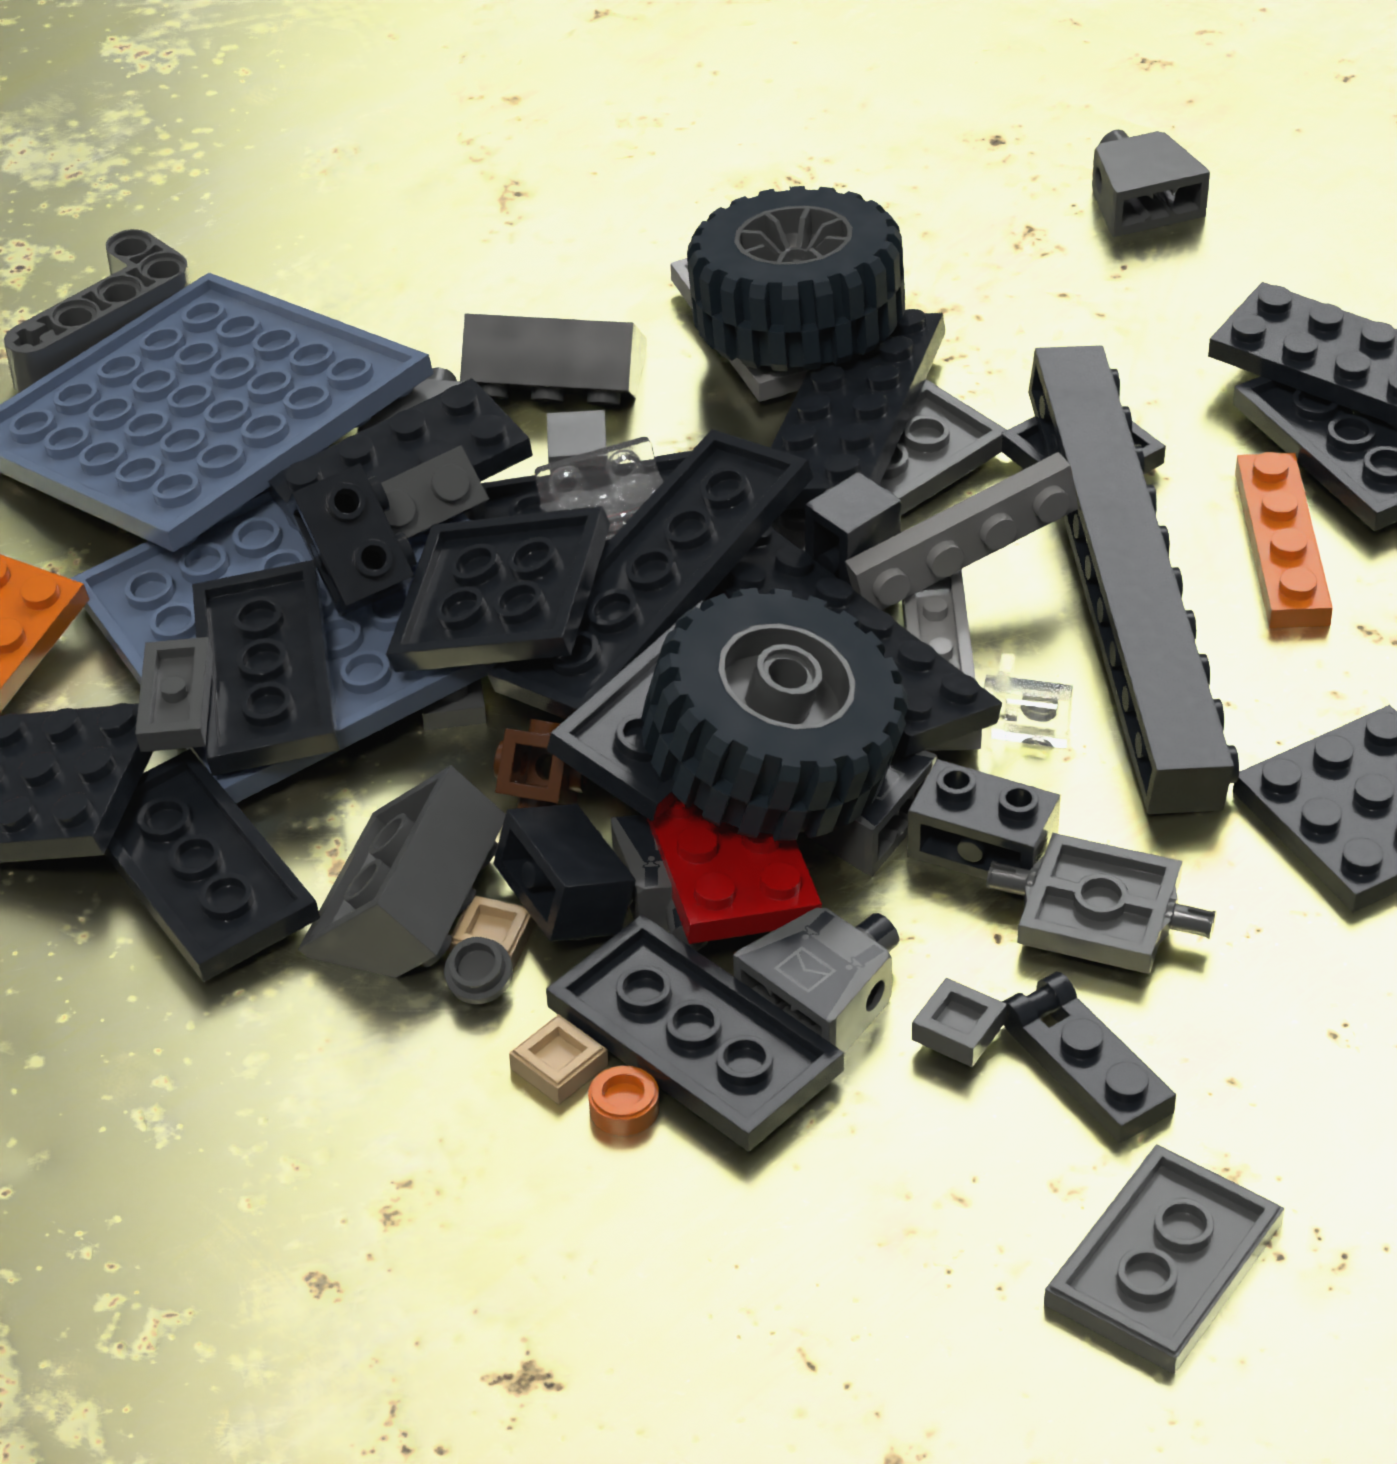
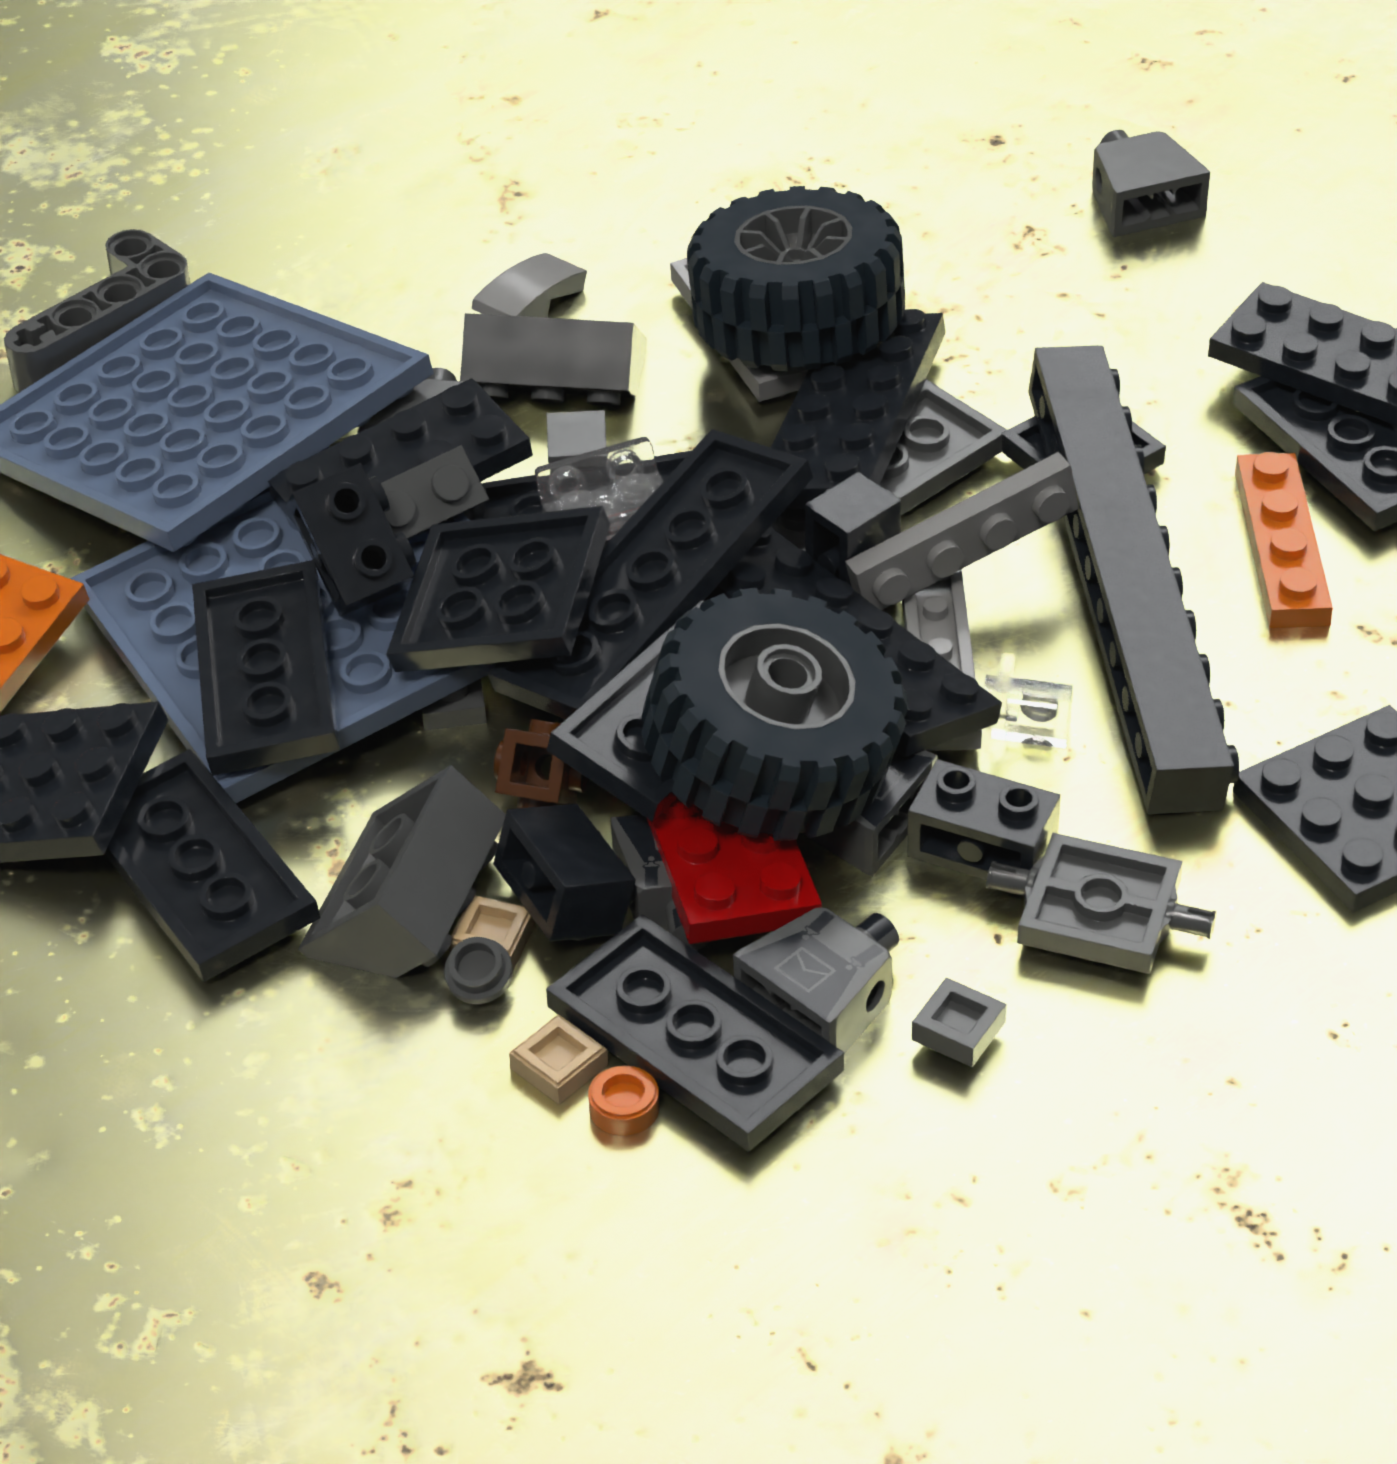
dark grey plate [135,637,213,752] -> none
black plate [1002,971,1177,1144] -> none
tile [1043,1143,1285,1374] -> none
none -> light grey slope [471,252,587,318]

